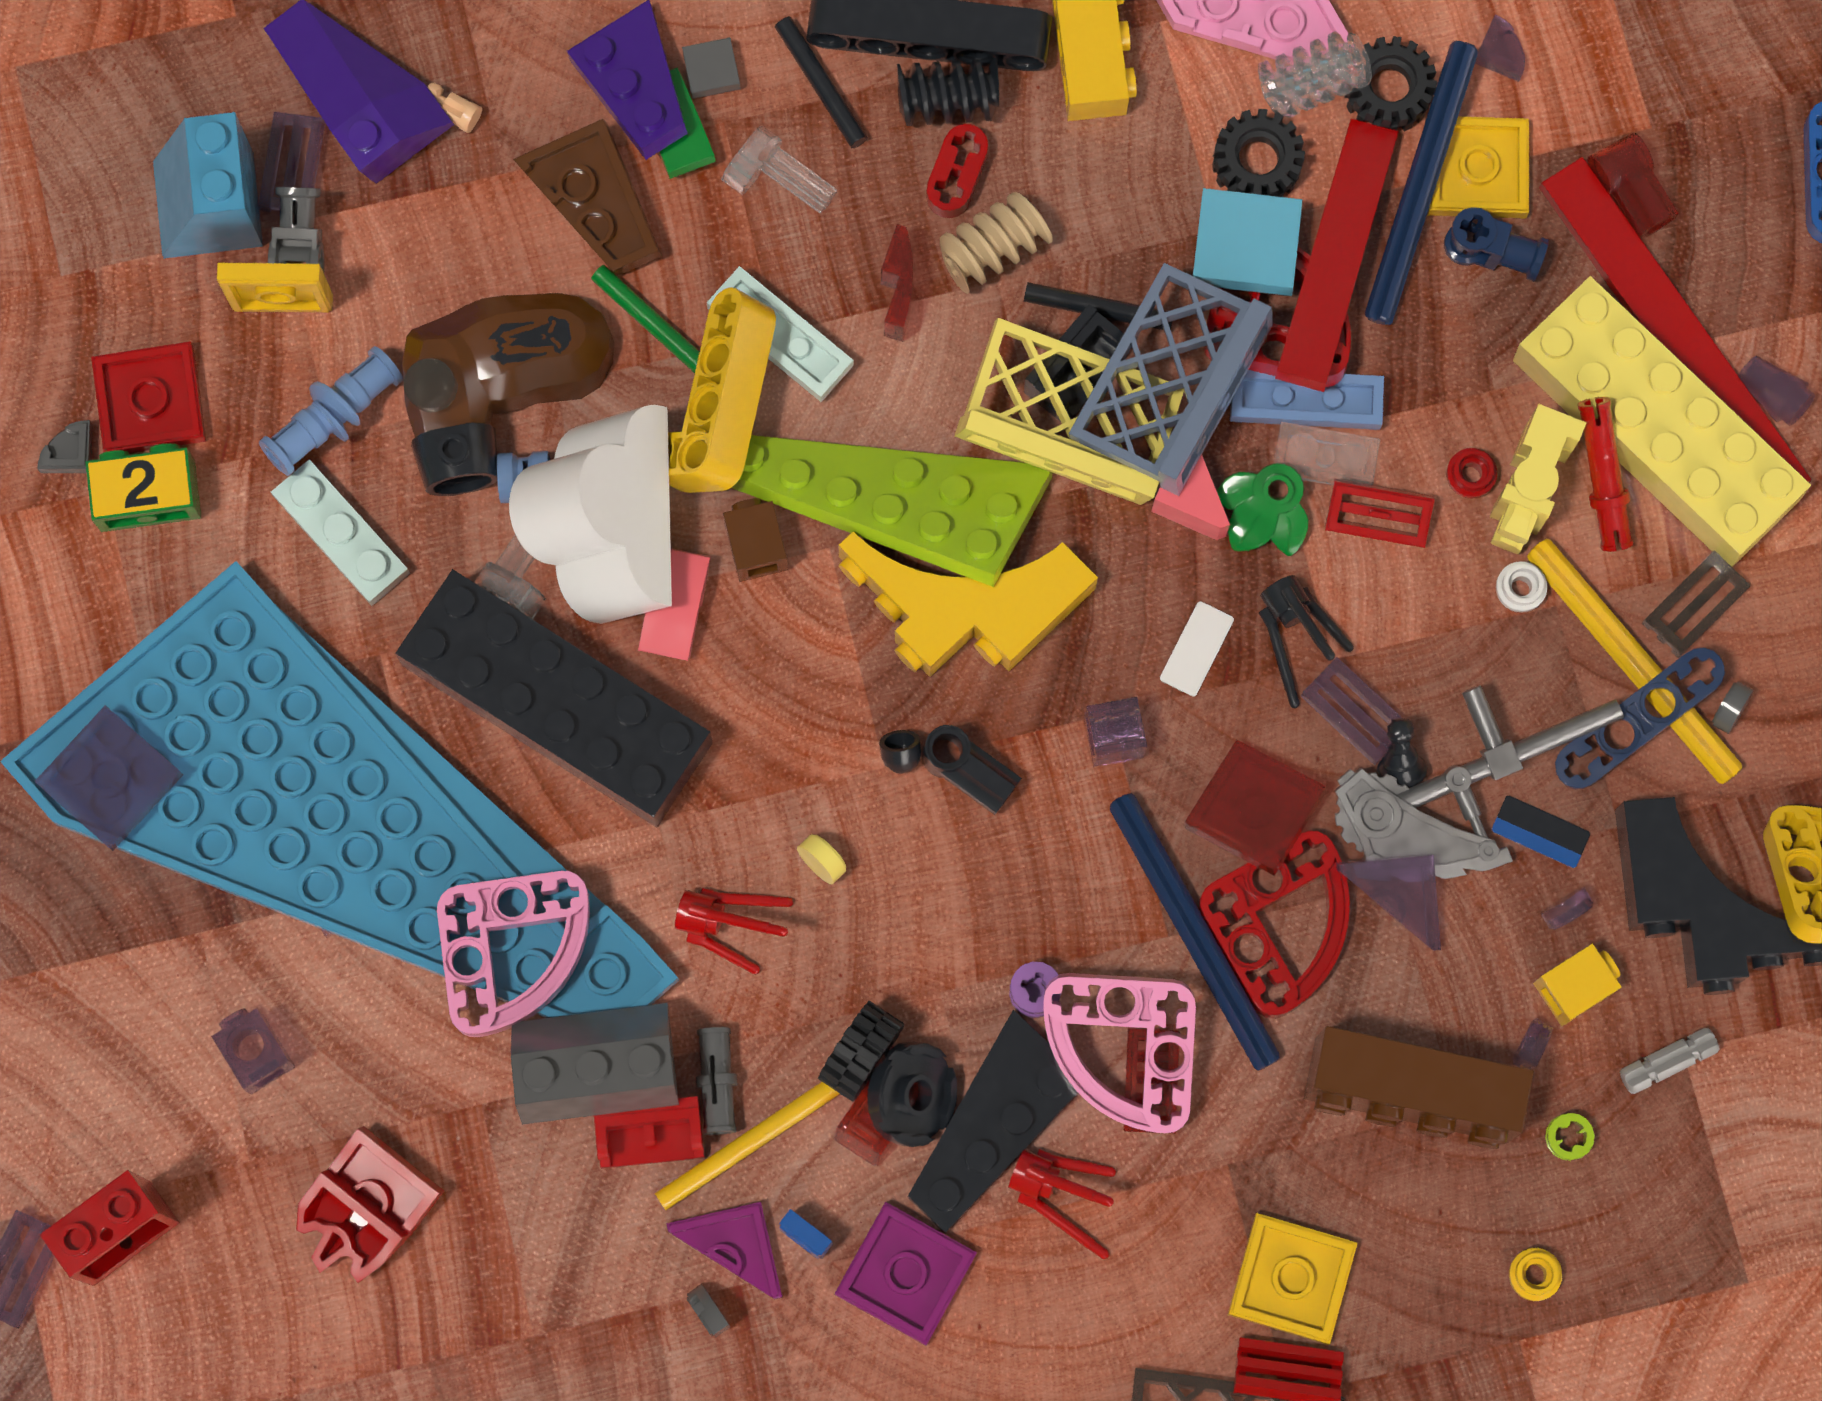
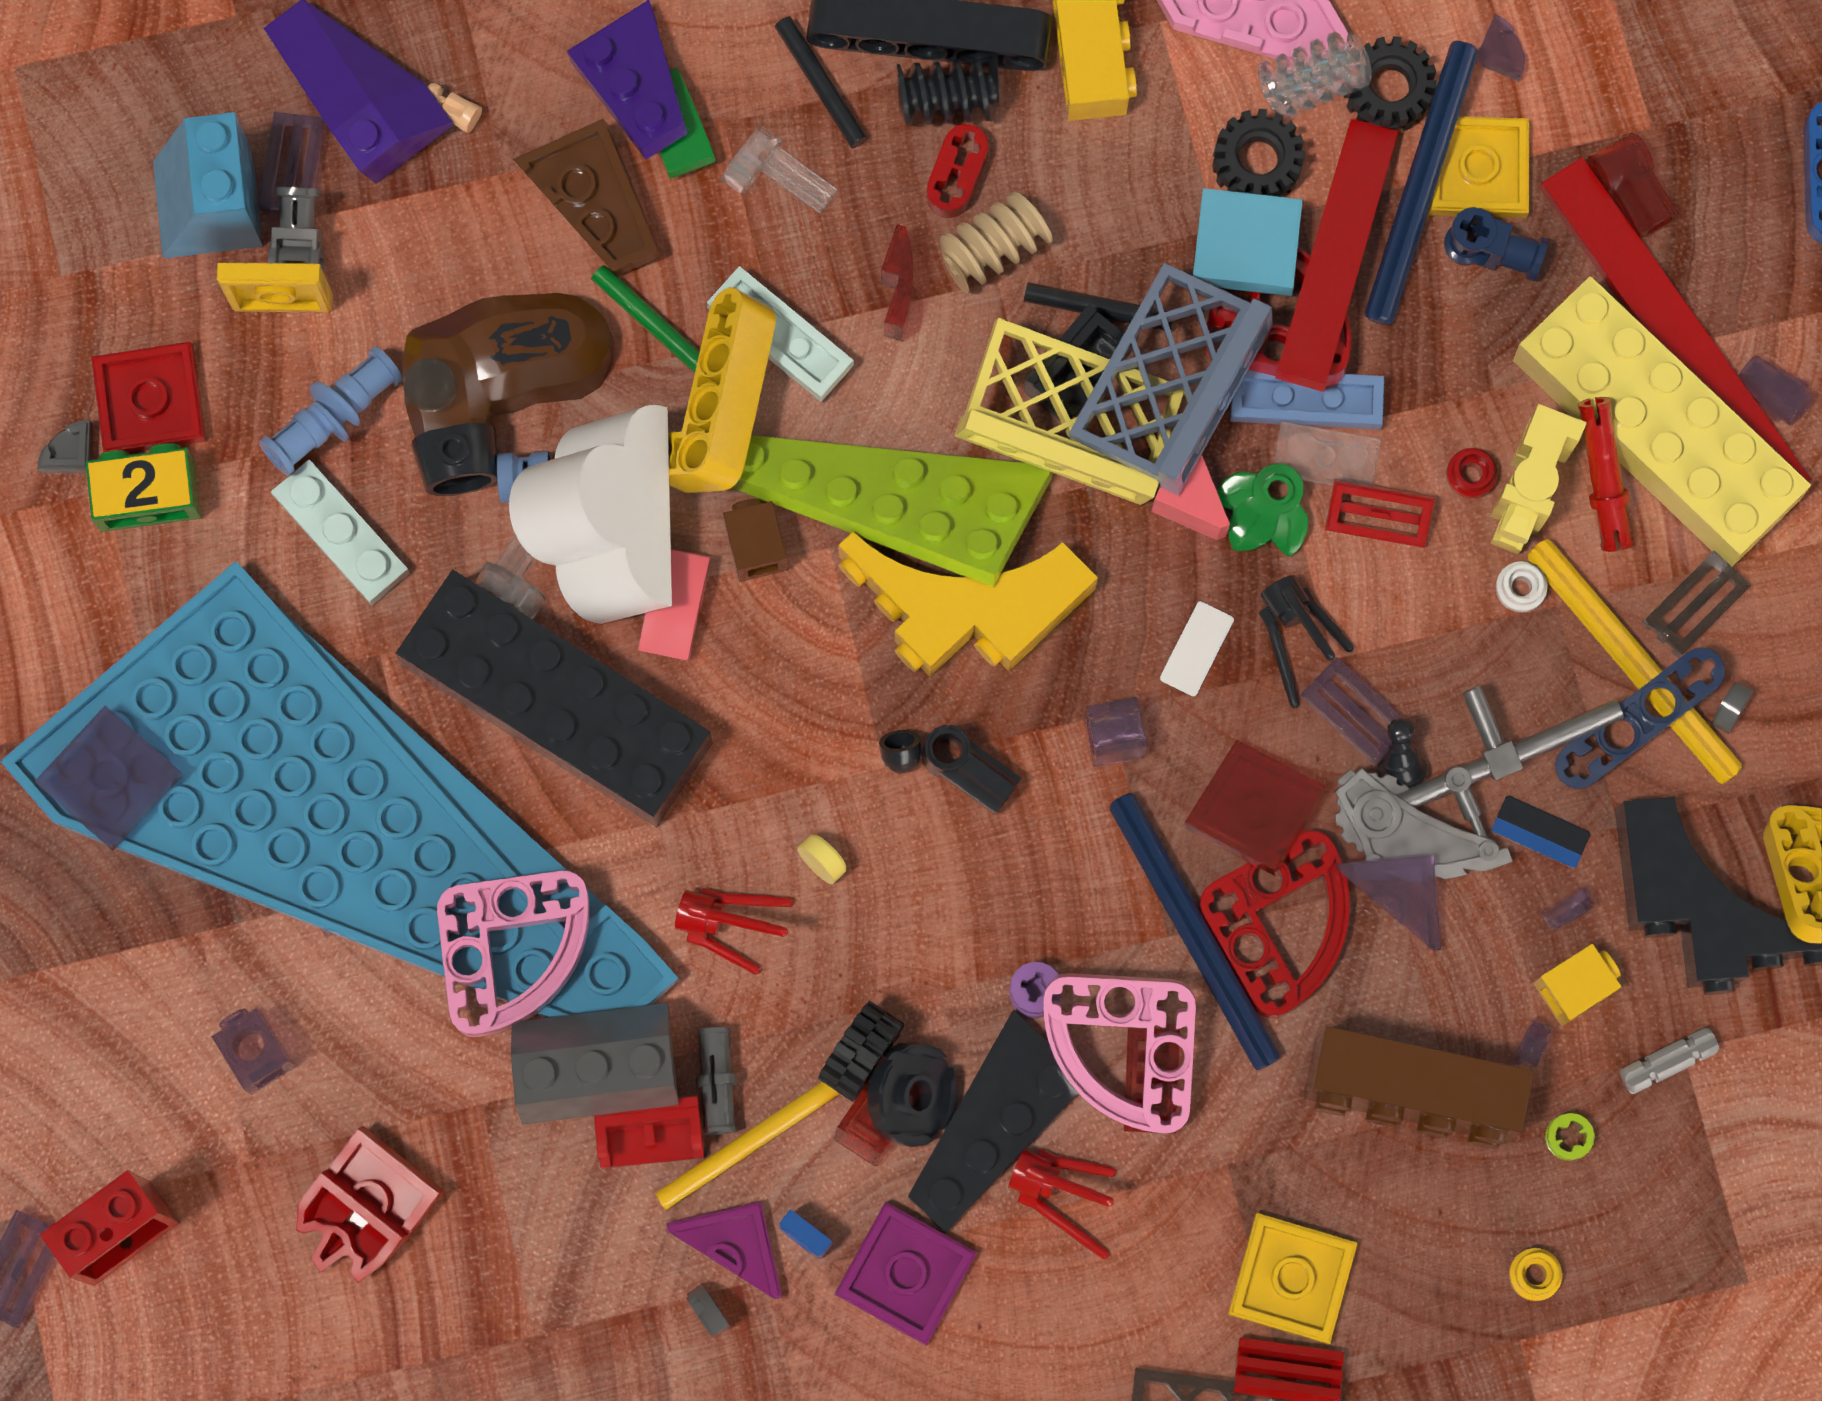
dark grey tile [682,38,741,99] -> none

